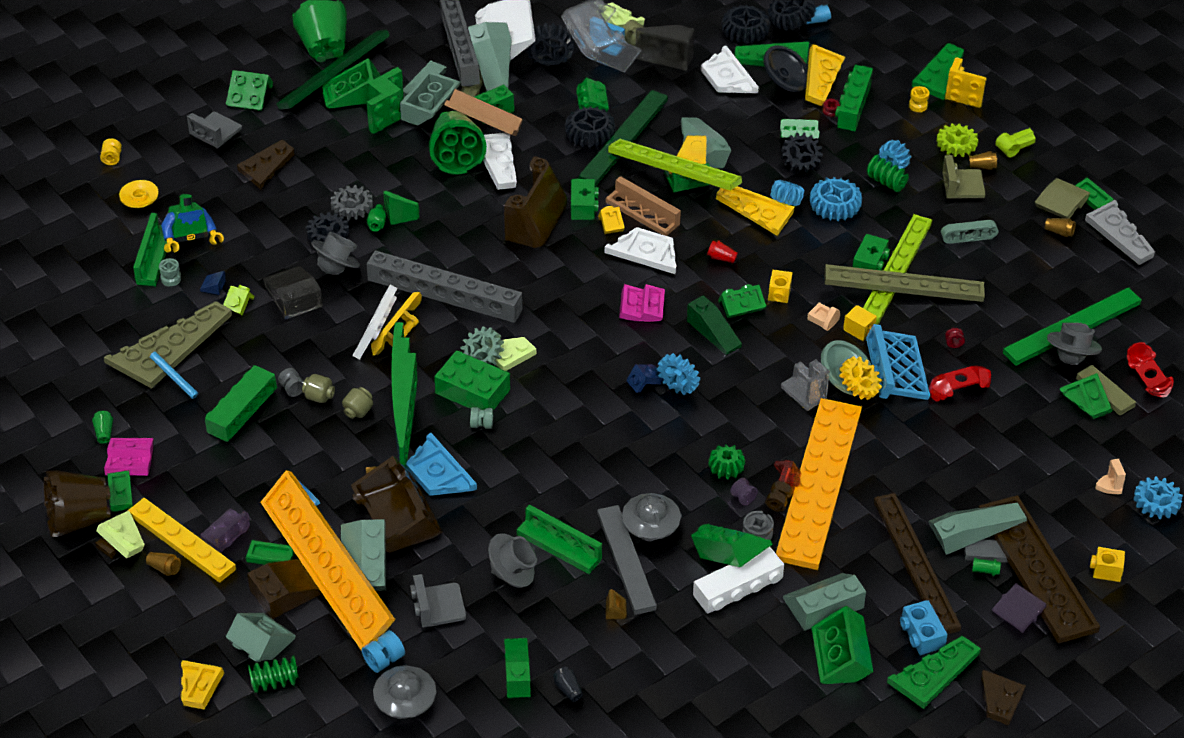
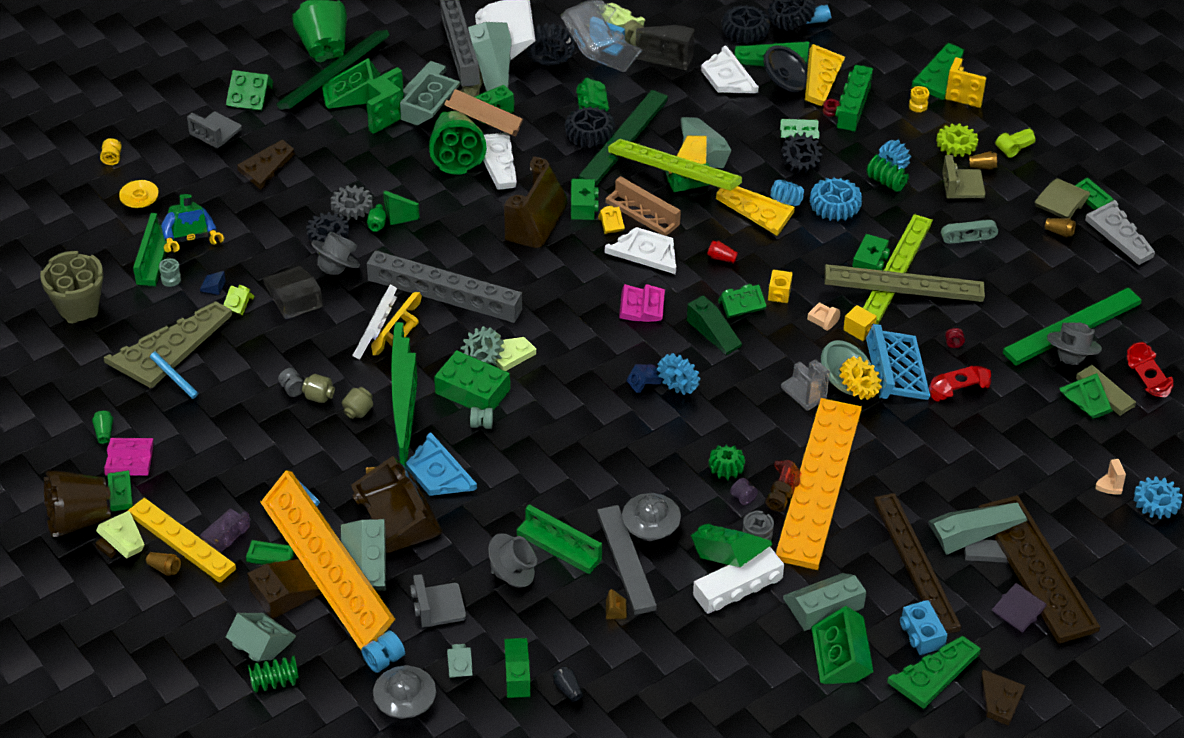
yellow wing [181,661,224,709] -> none
green brick [205,365,277,442] -> none
green pin [972,558,1001,577] -> none
yellow brick [1090,547,1125,582] -> none
none -> olive cone [40,251,104,324]
none -> sand green bracket [447,644,472,678]

